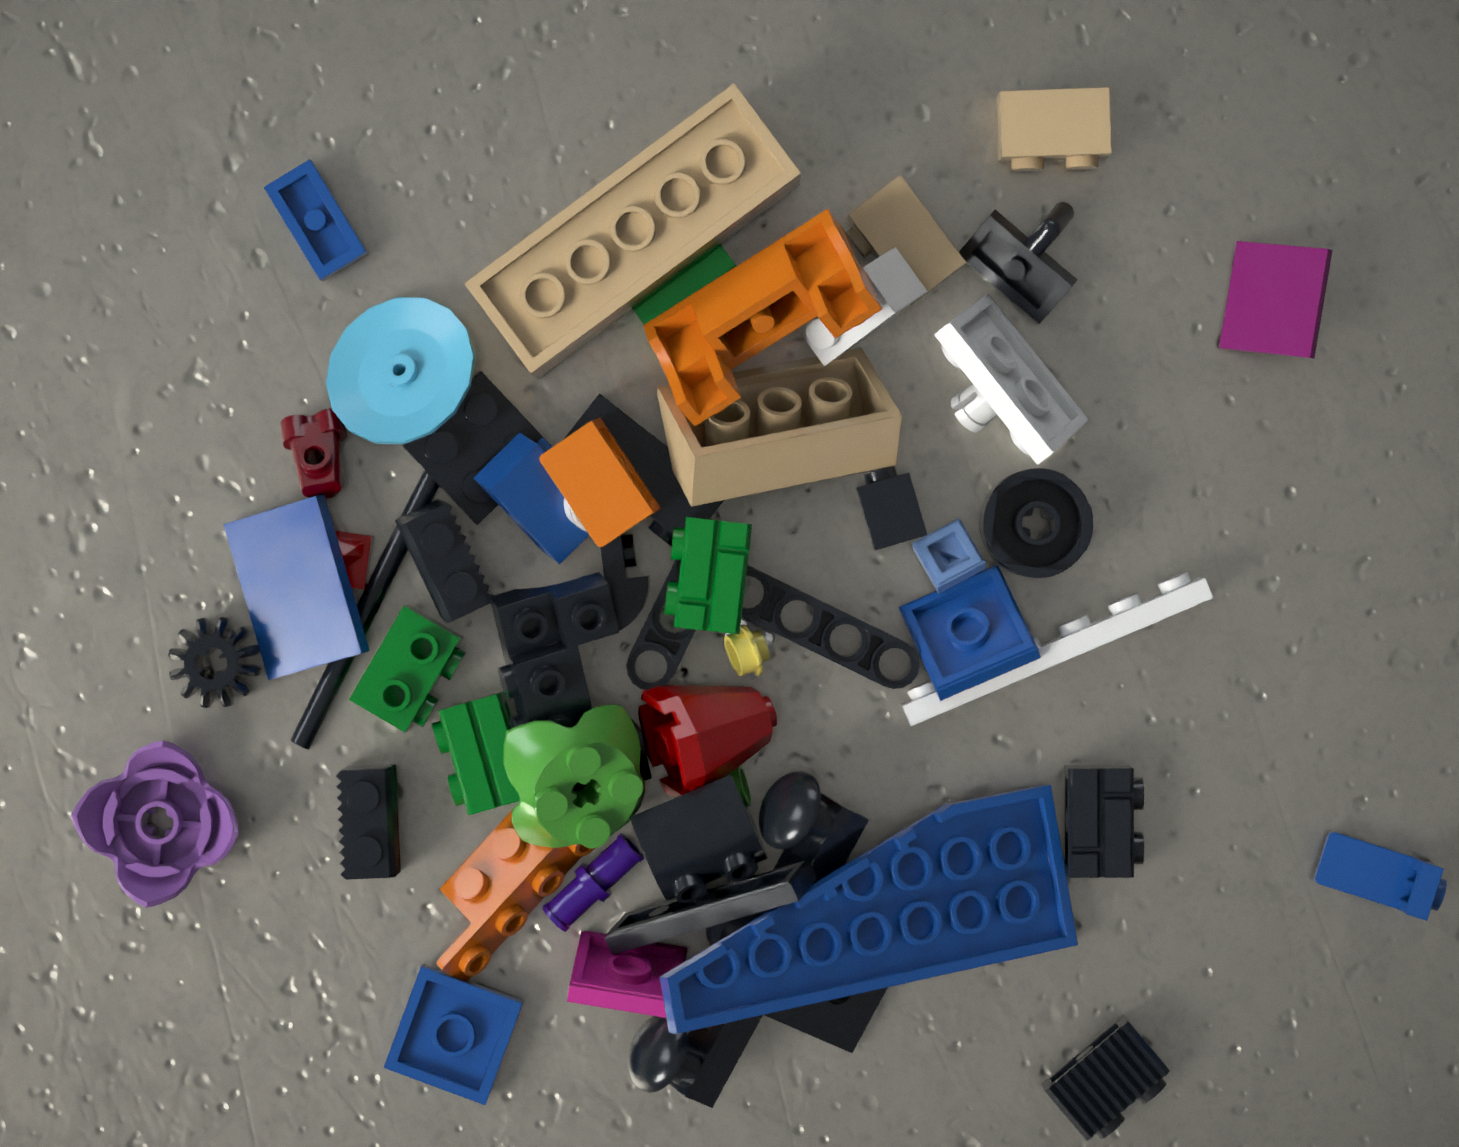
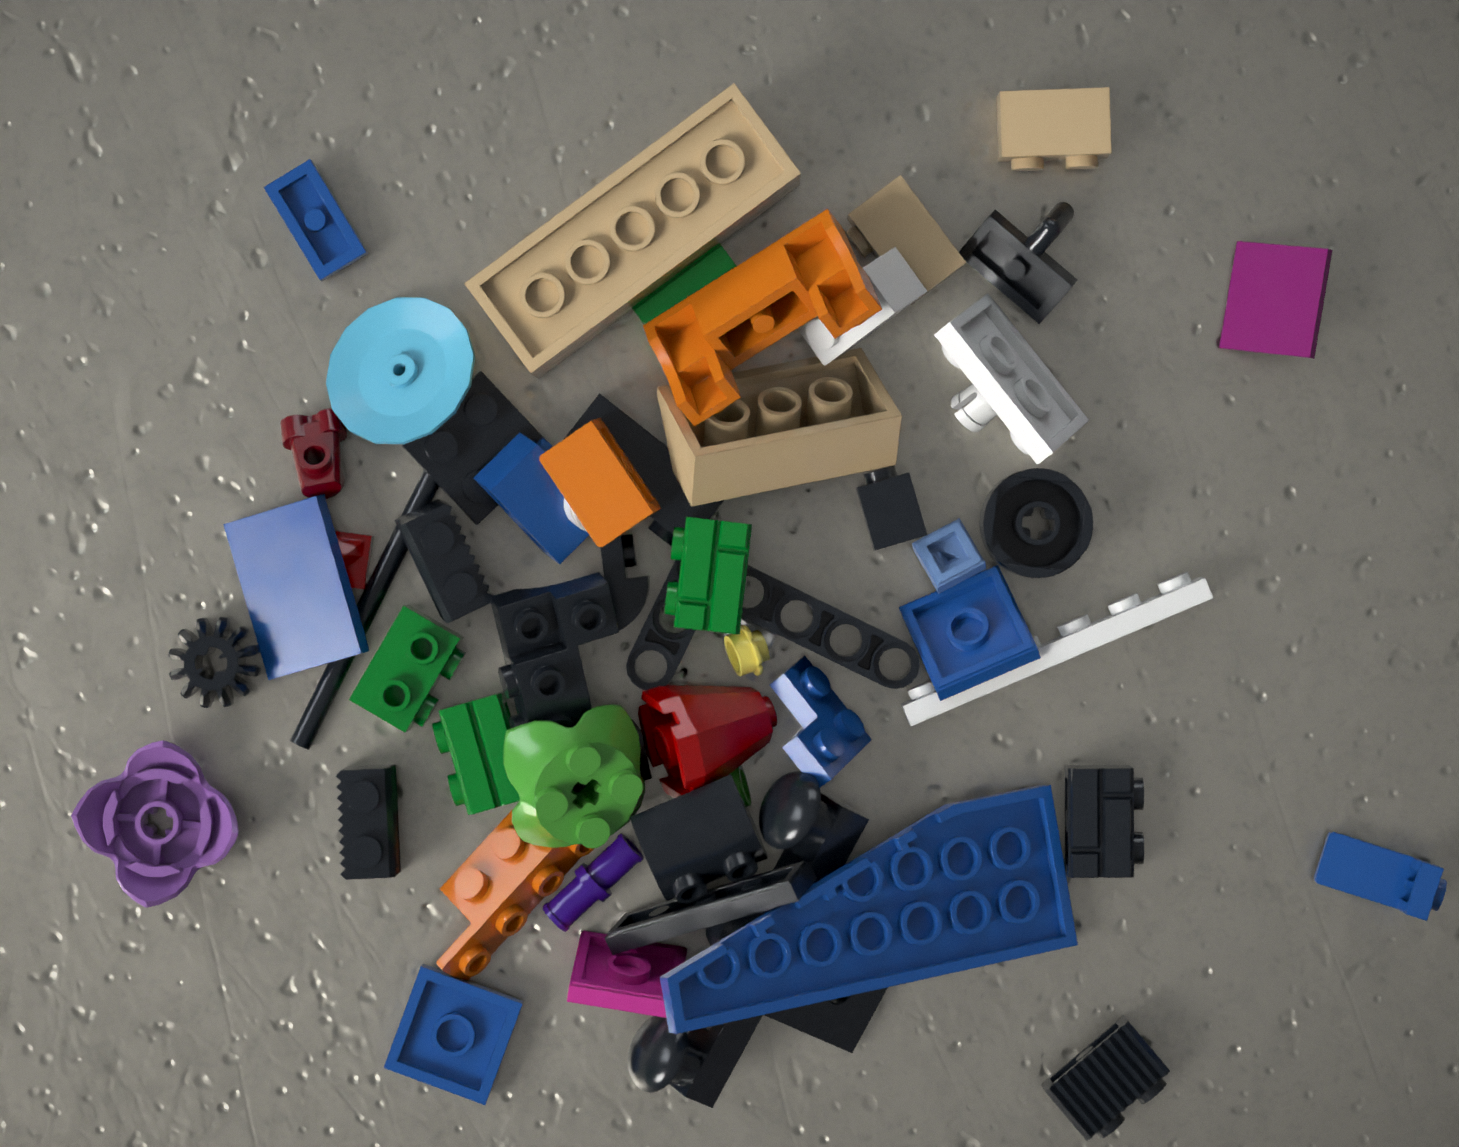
none -> blue plate [770,655,872,788]

